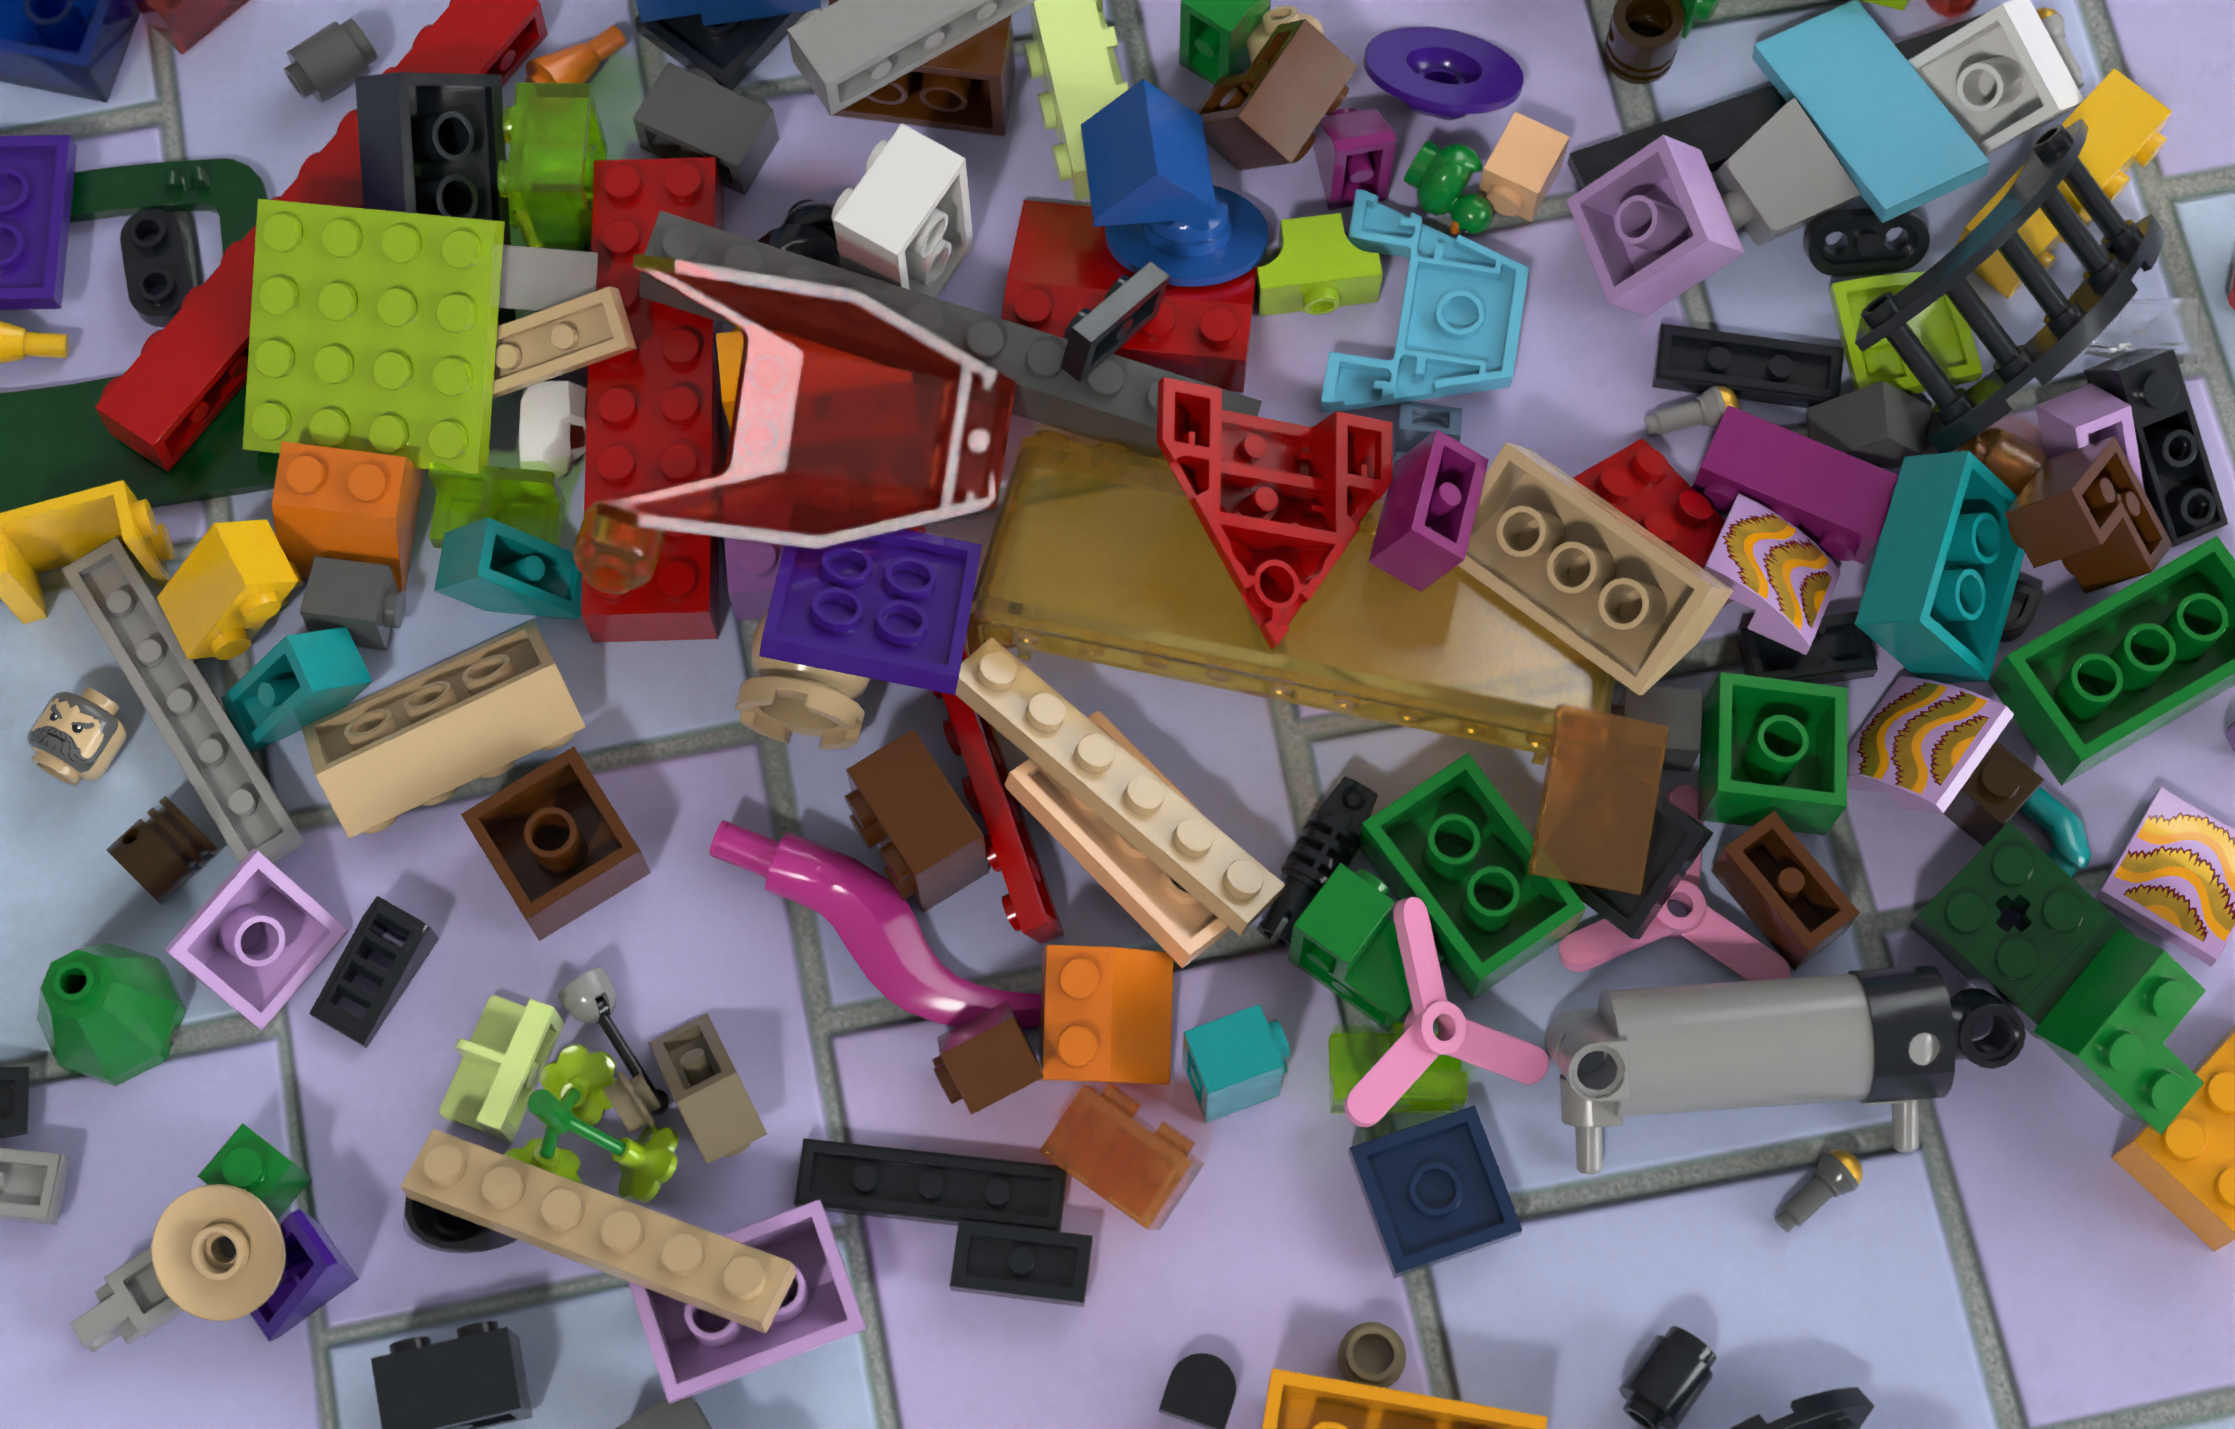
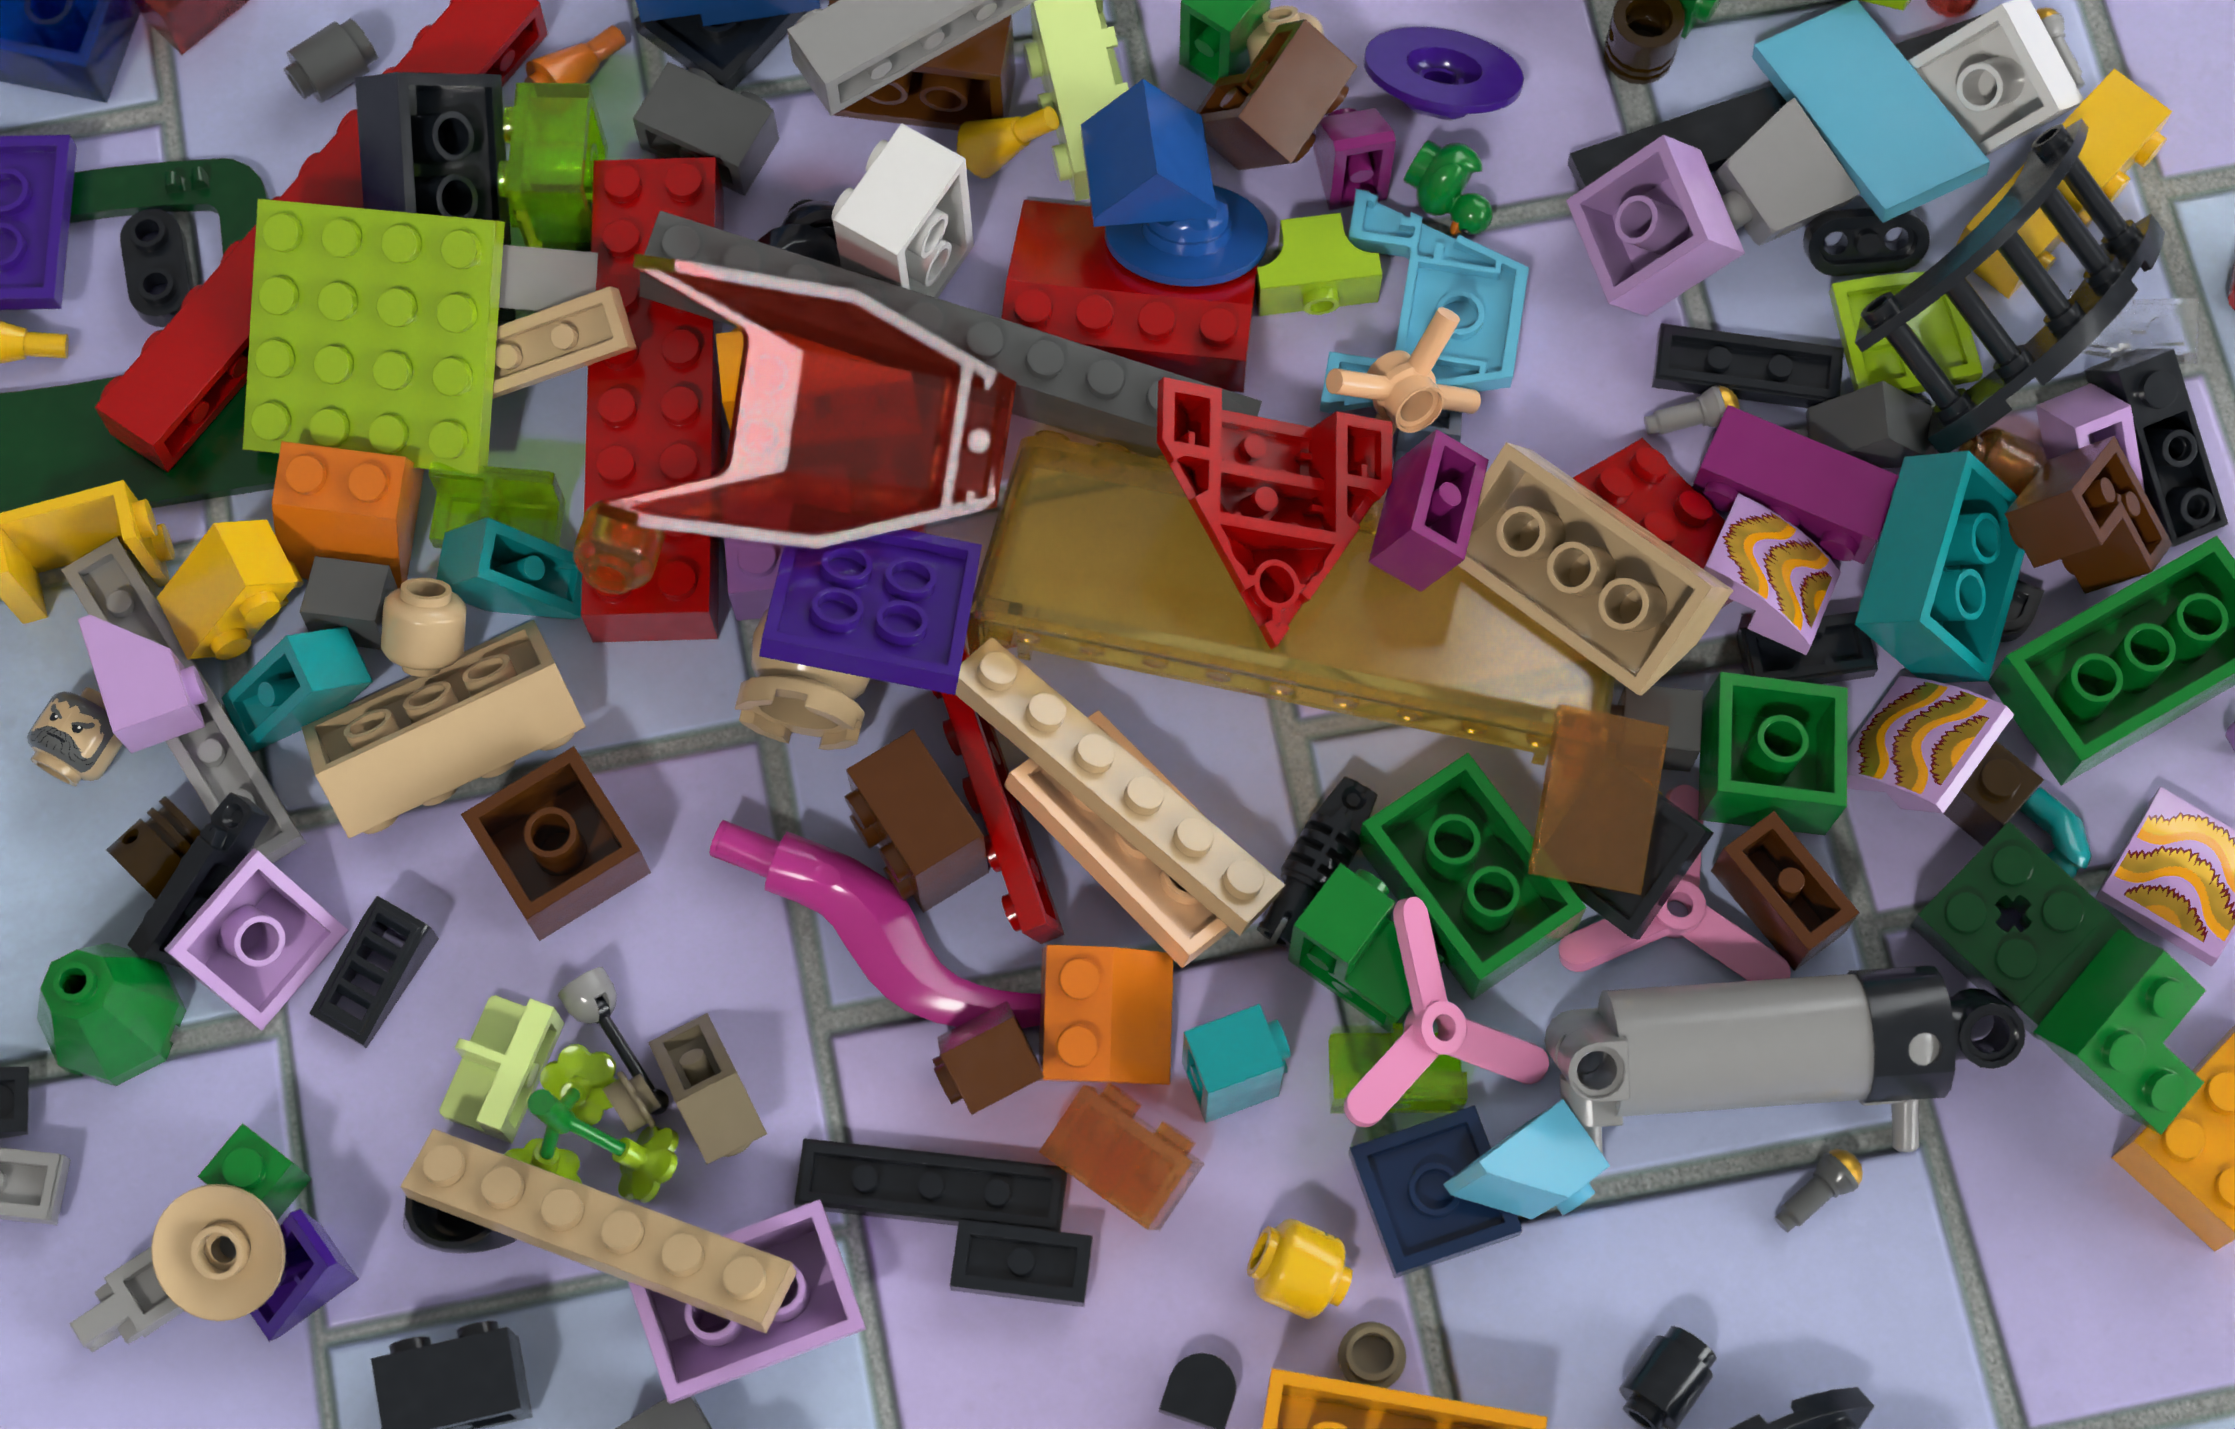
white rock [519,381,587,489] -> none
black plate [1060,261,1170,382] -> none
light nougat brick [1478,112,1570,222] -> none
none -> lavender slope [78,615,208,753]
none -> black hinge [127,792,270,968]
none -> tan head [381,578,467,677]
none -> yellow cone [956,106,1059,179]
none -> yellow head [1247,1218,1353,1319]
none -> light nougat bar [1326,307,1481,437]
none -> medium azure slope [1443,1099,1610,1219]

